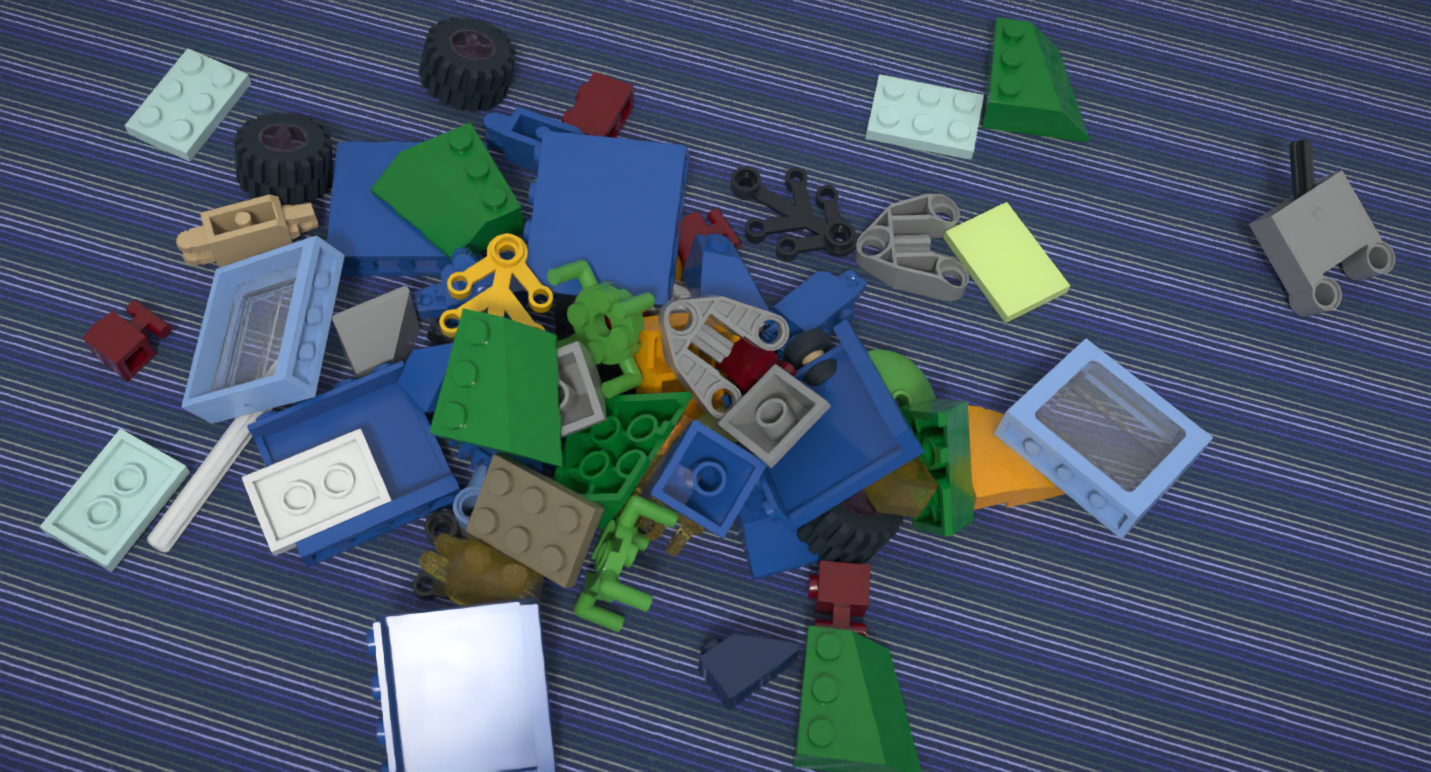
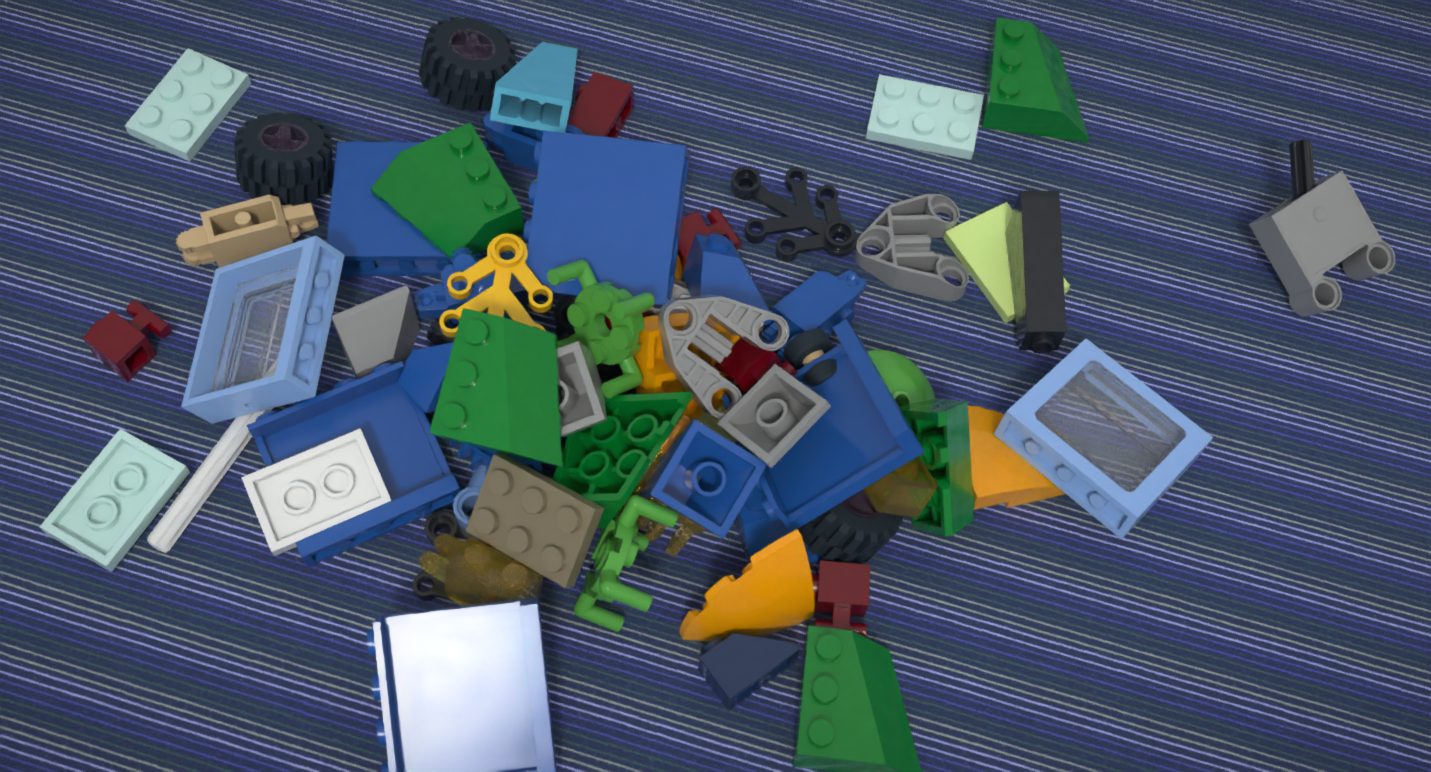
none -> medium azure slope [490,42,578,133]
none -> light orange brick [679,529,815,642]
none -> black slope [1005,191,1066,354]

